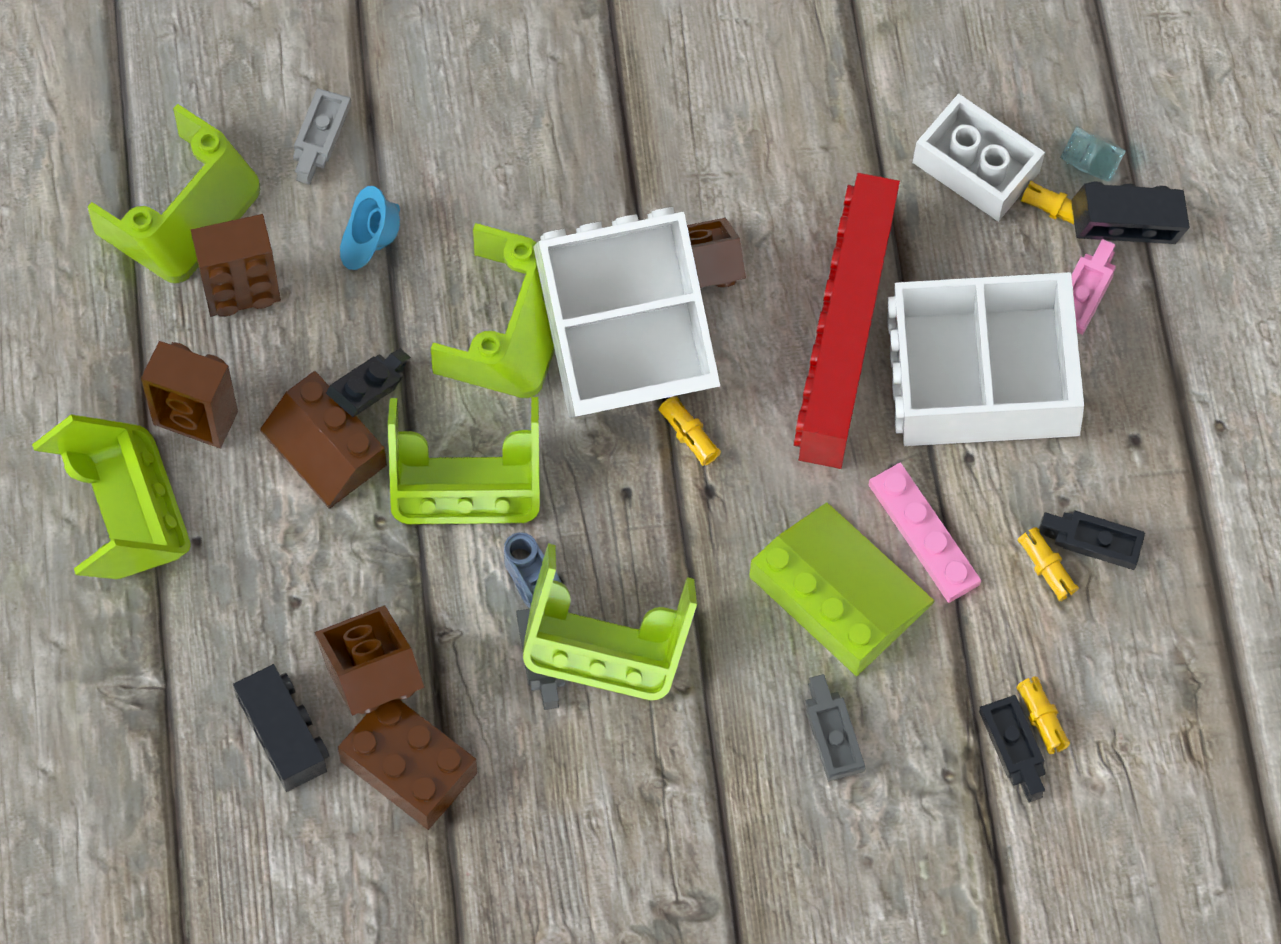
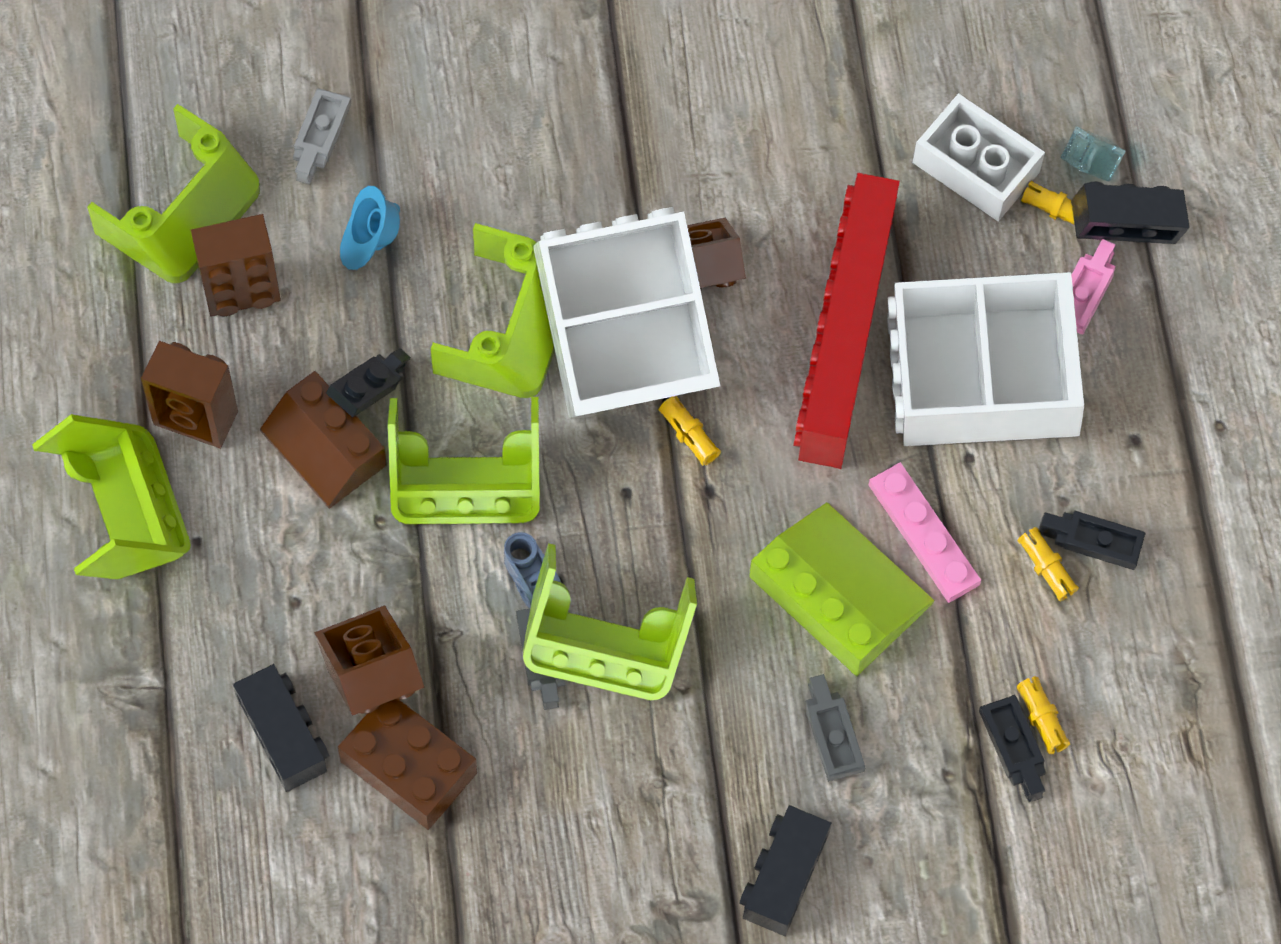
none -> black brick [739,805,832,937]

